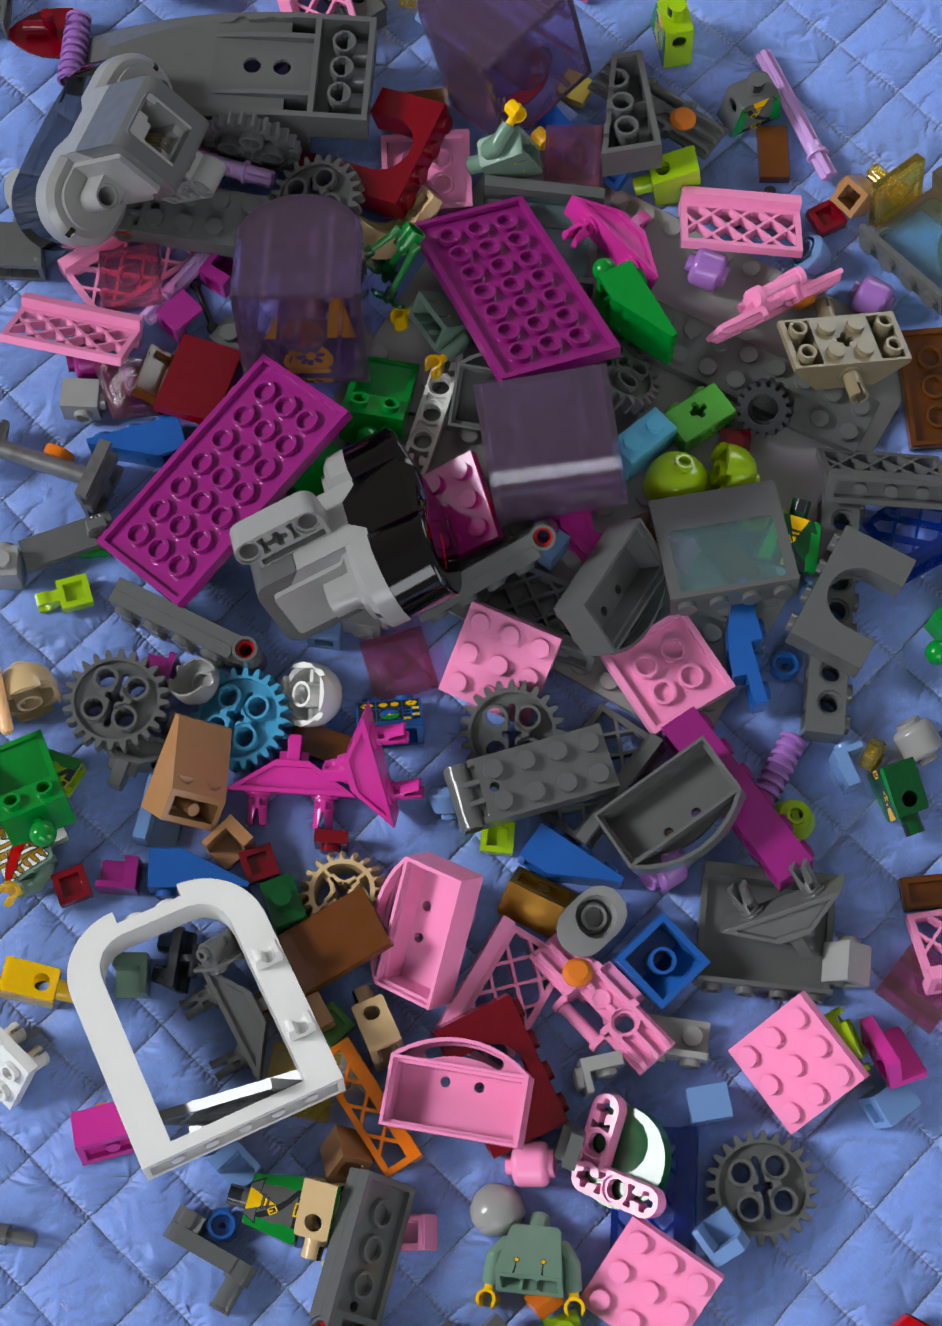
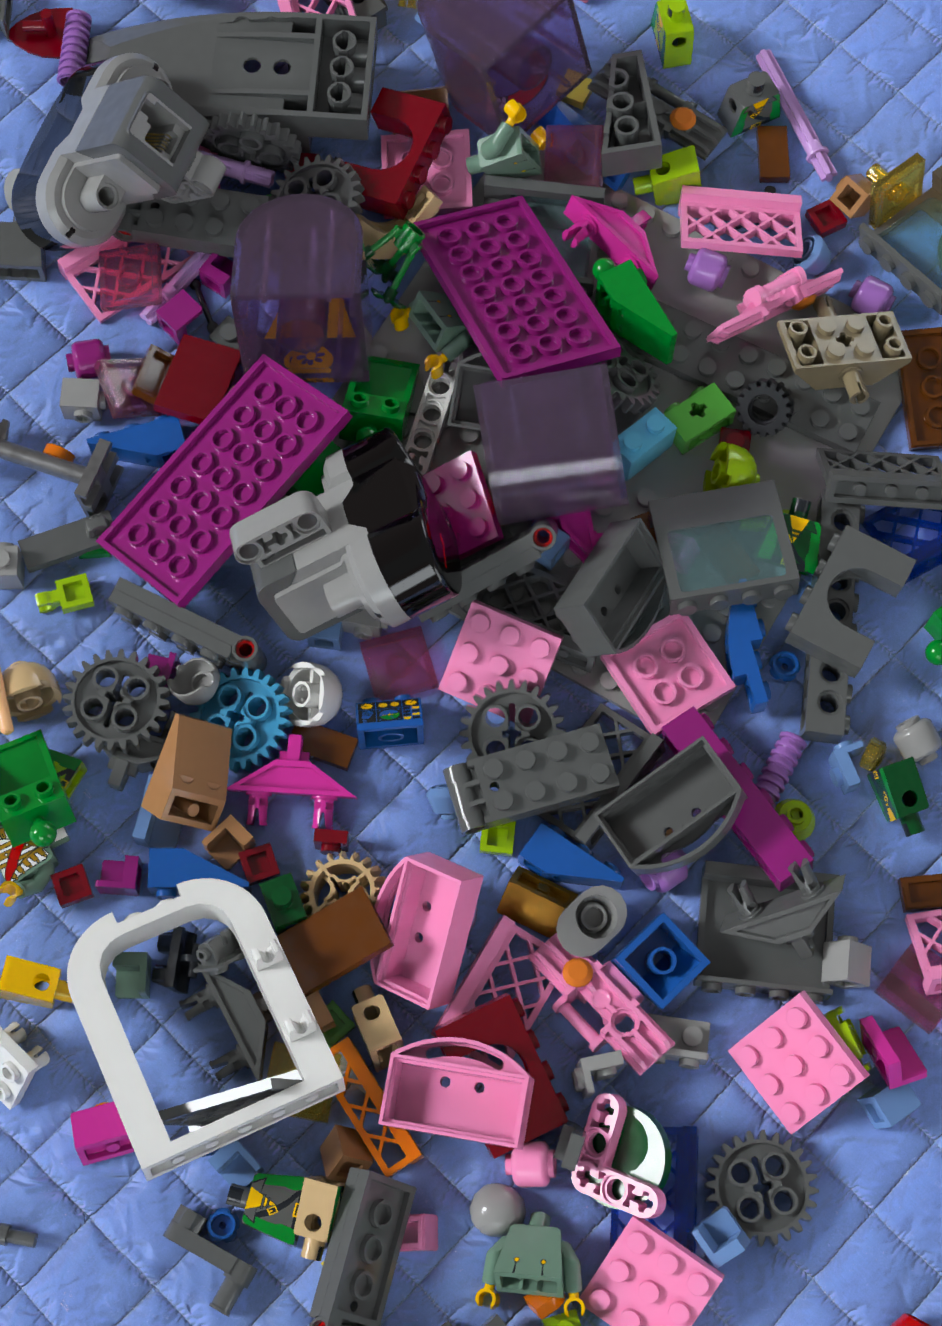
bright pink fence [0,292,144,367] -> none
dark pink connector [321,700,424,828] -> none
lime cylinder [643,451,708,500] -> none
medium blue panel [686,1081,734,1127] -> none

